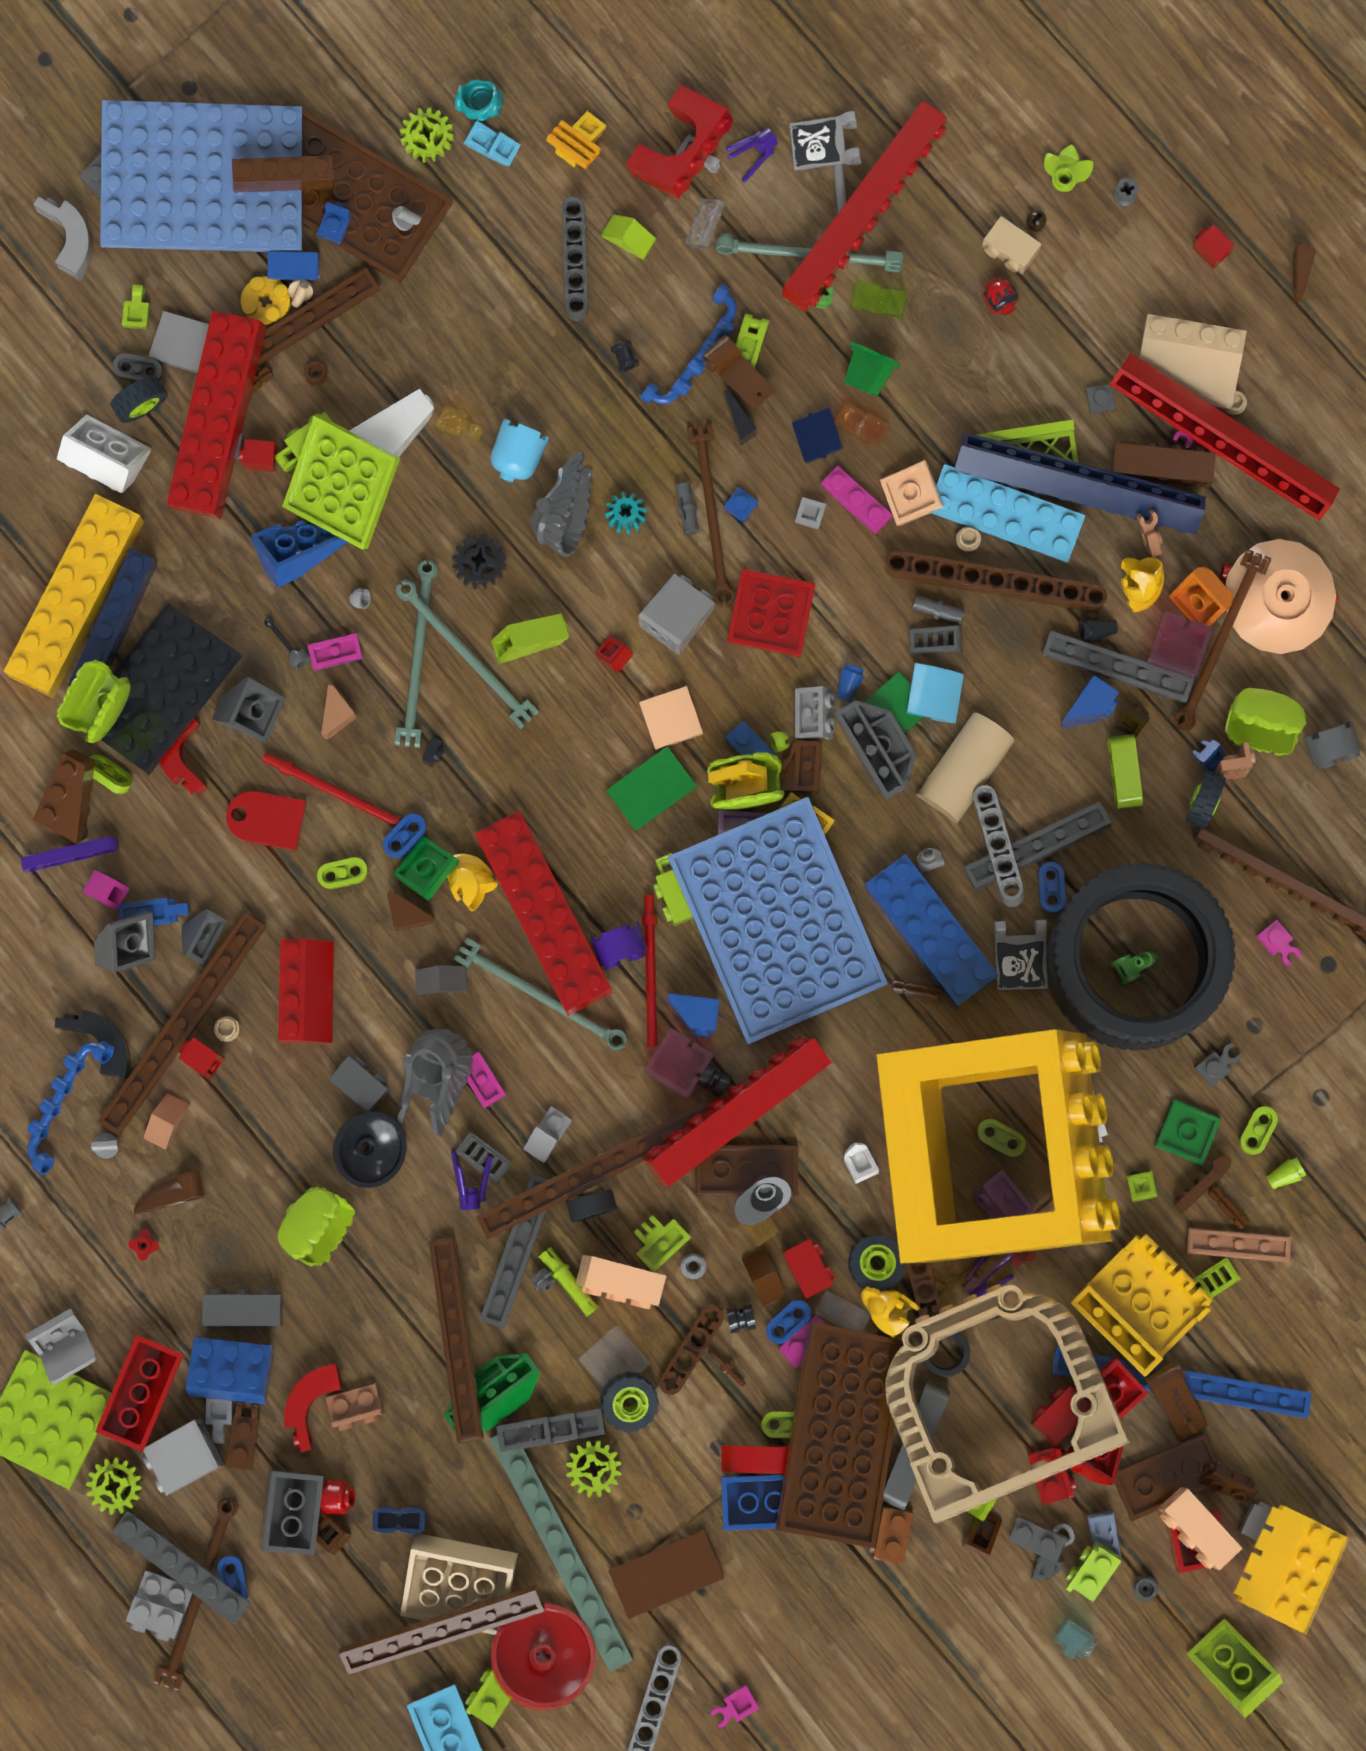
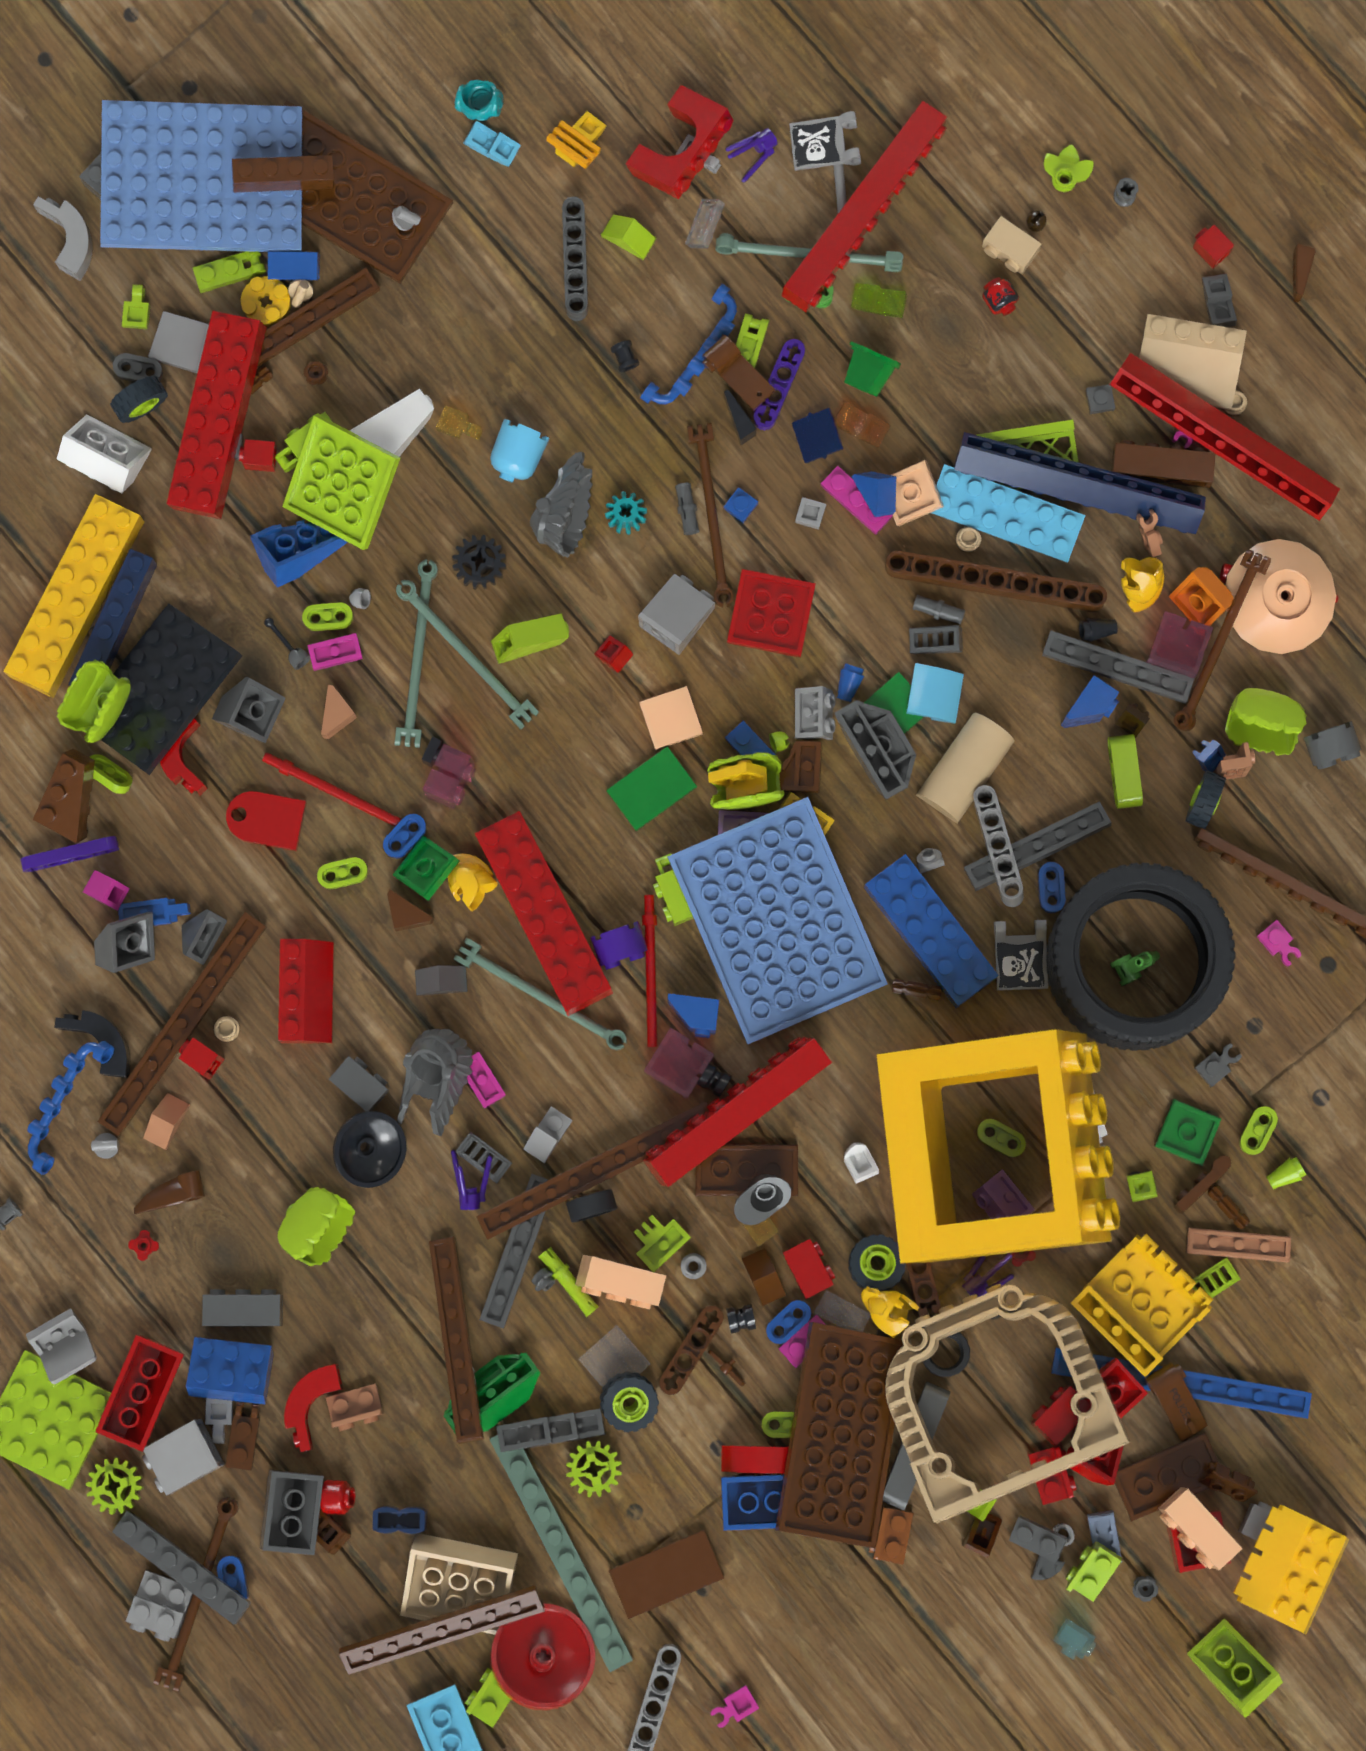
blue bracket [317,202,352,245] -> none
lime gear [400,107,454,163] -> none
none -> lime plate [193,251,266,293]
none -> lime plate [302,602,353,631]
none -> clear pink piece [422,744,476,810]
none -> dark purple beam [753,339,805,431]
none -> blue slope [852,472,897,517]
none -> dark grey slope [1202,274,1237,327]

